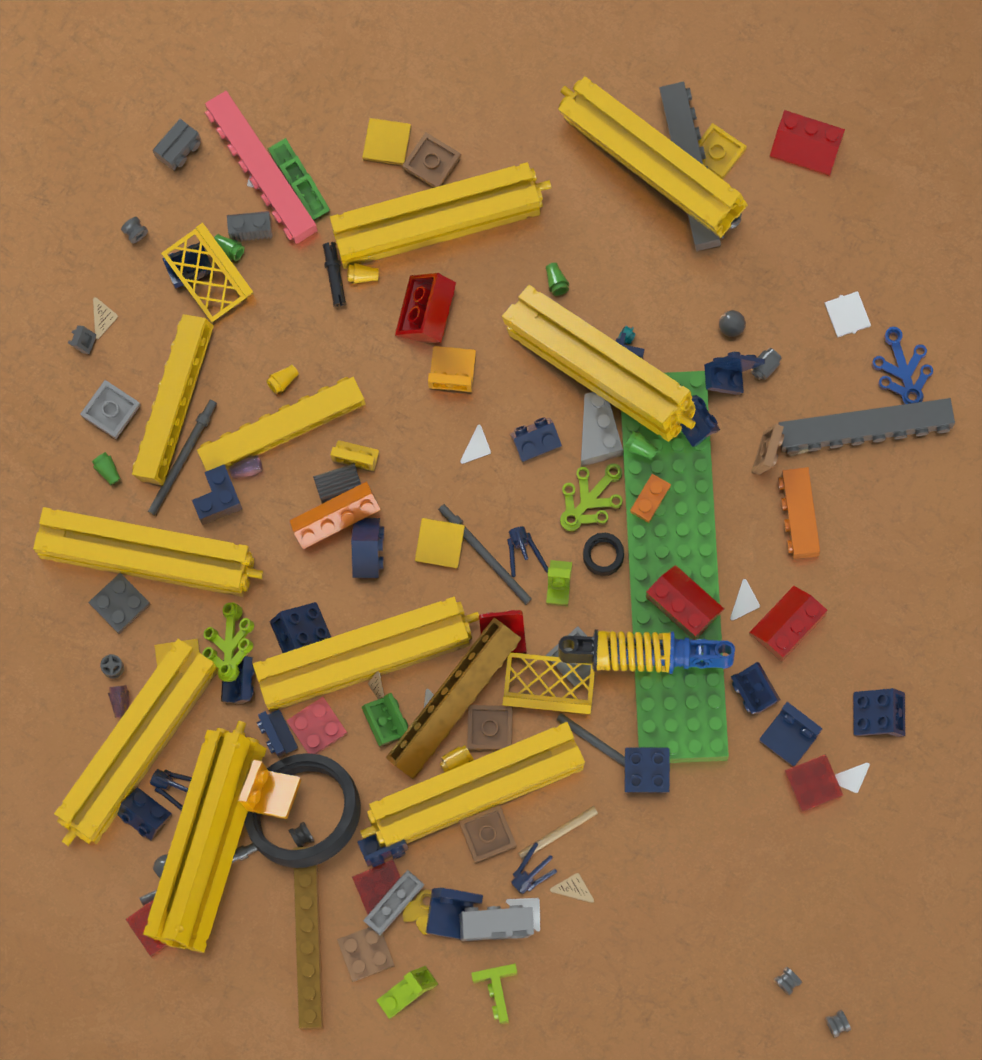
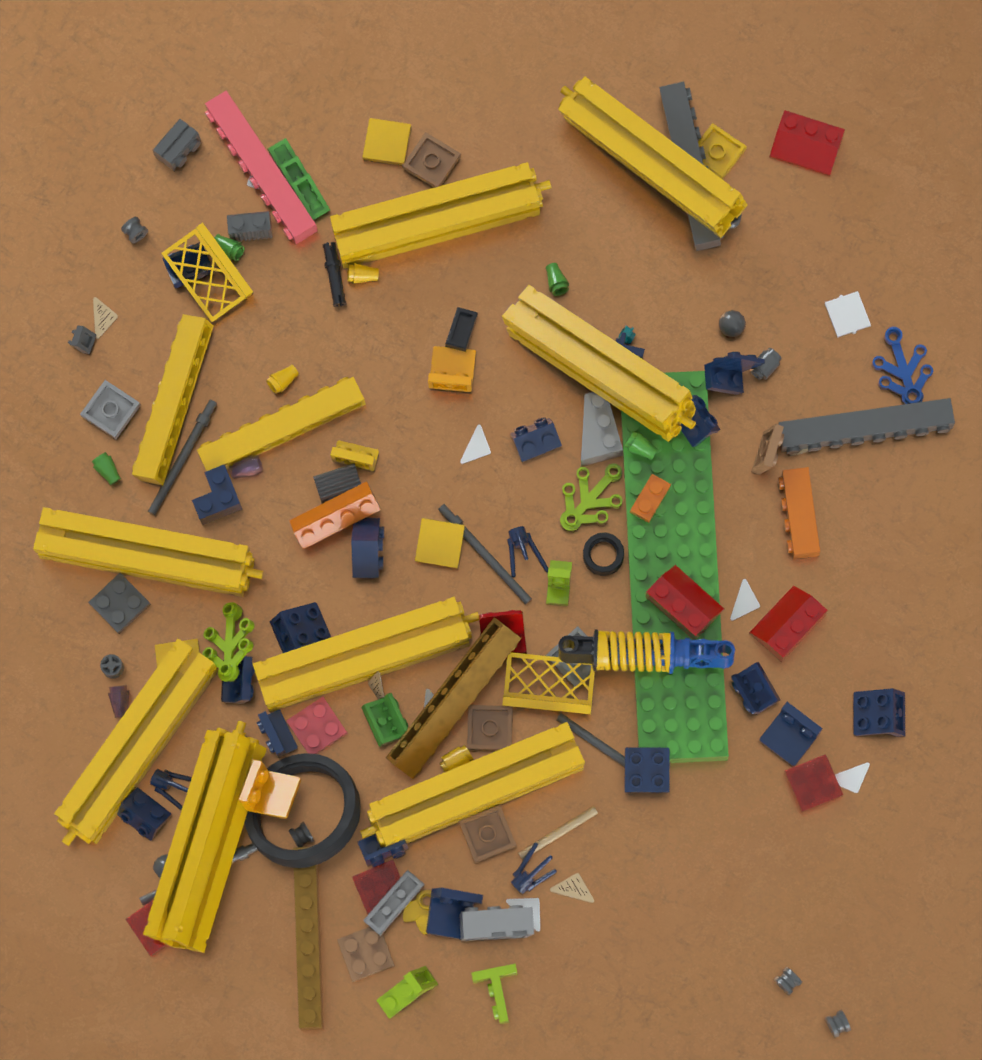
red slope [395,273,456,343] -> none
none -> black tile [445,307,478,352]

